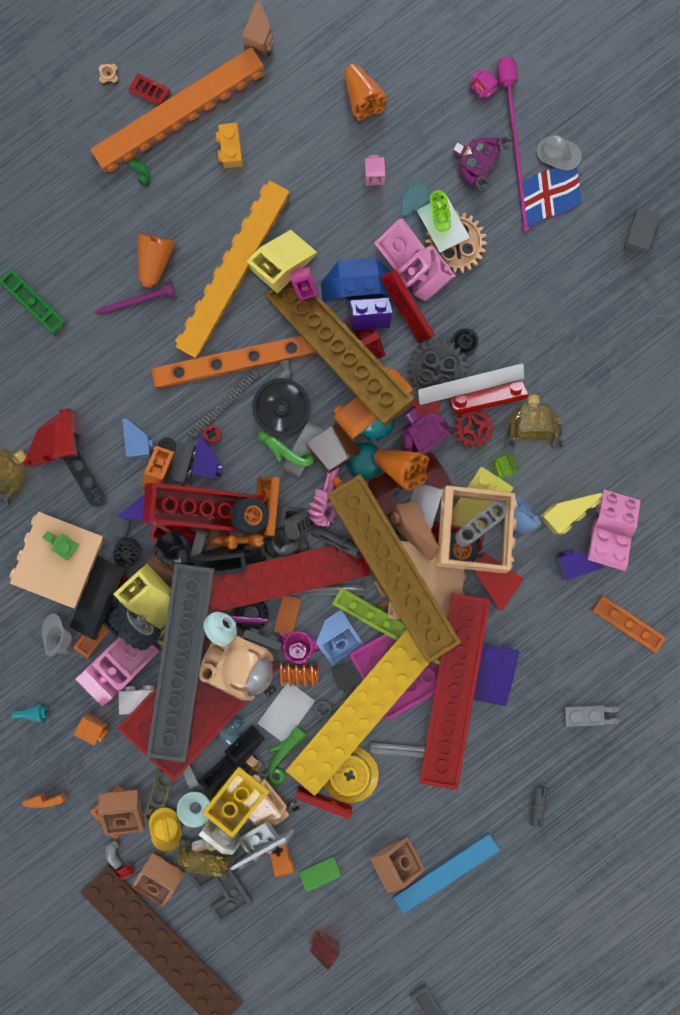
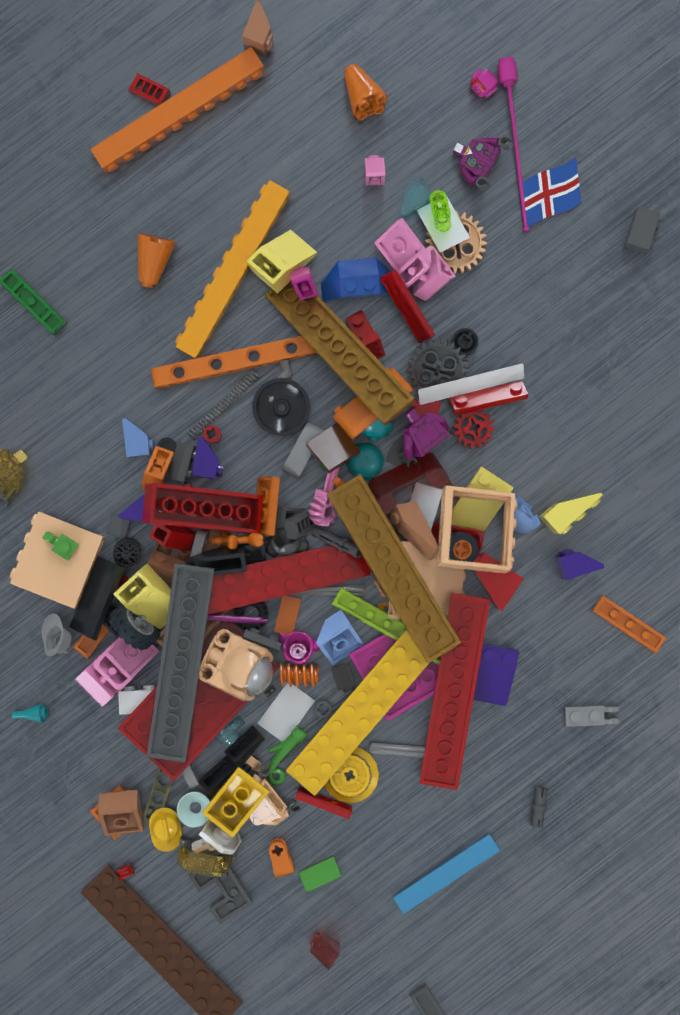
orange slope [22,792,67,808] -> none
red brick [23,408,80,467] -> none
black beam [63,445,106,507] -> none
orange brick [74,713,109,745] -> none
magenta piece [95,281,177,314] -> none
light nougat plate [99,64,118,84] -> none
light grey arm [105,840,122,870] -> none
green arm [129,158,151,185] -> none
nougat slope [131,853,185,908] -> none
black hair [154,531,191,566] -> none
light aqua piece [204,612,237,646] -> none
light orange brick [215,123,243,168] -> none
black wheel [230,498,269,533] -> none
light grey bracket [230,820,295,870] -> none
bright green plant [257,430,315,467] -> none
dark purple slope [346,296,392,331] -> none
nougat slope [370,836,426,893] -> none
orange cone [374,448,429,491] -> none
light grey beam [455,502,507,547] -> none
clear neon green beam [492,452,521,479] -> none
clear yellow torso [504,395,564,449] -> none
light grey piece [537,135,582,171] -> none
bright pink piece [588,489,640,571] -> none

